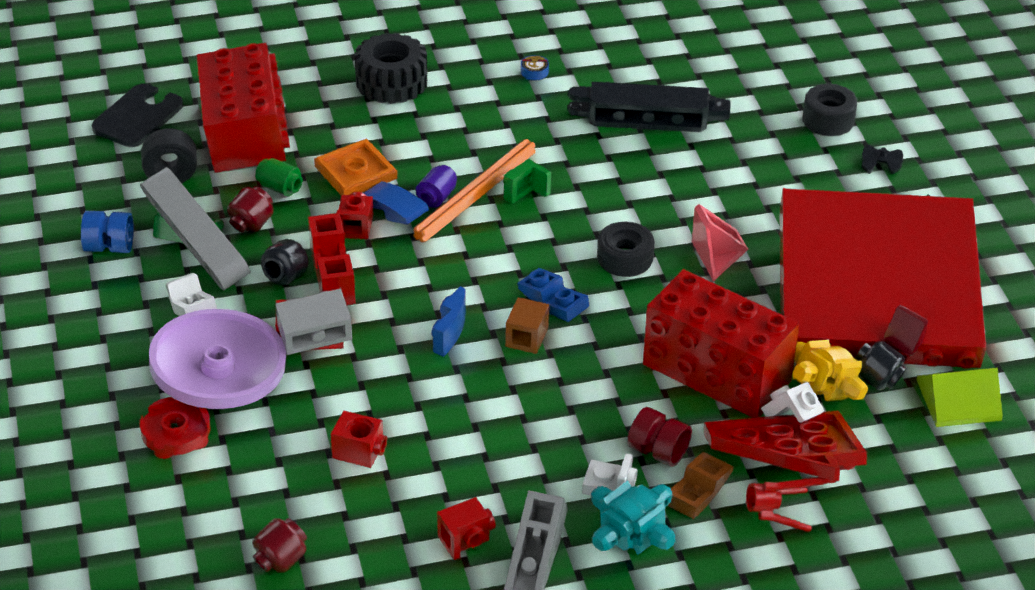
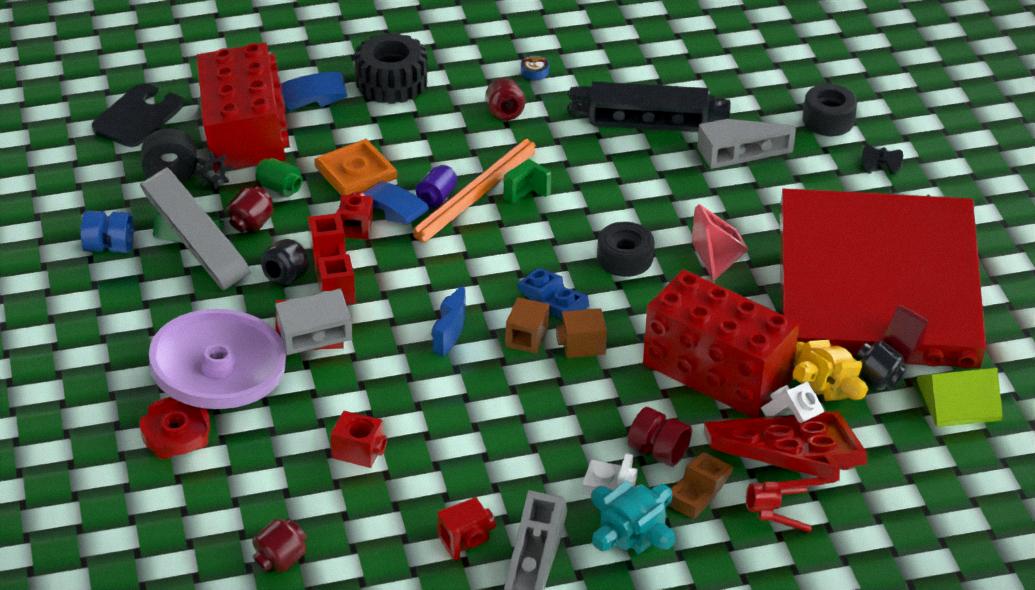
white bracket [166,273,217,316] -> none
none -> black gear [193,151,233,190]
none -> blue slope [281,72,348,111]
none -> dark red head [485,78,526,121]
none -> dark orange brick [556,308,607,358]
none -> light grey slope [697,119,796,169]

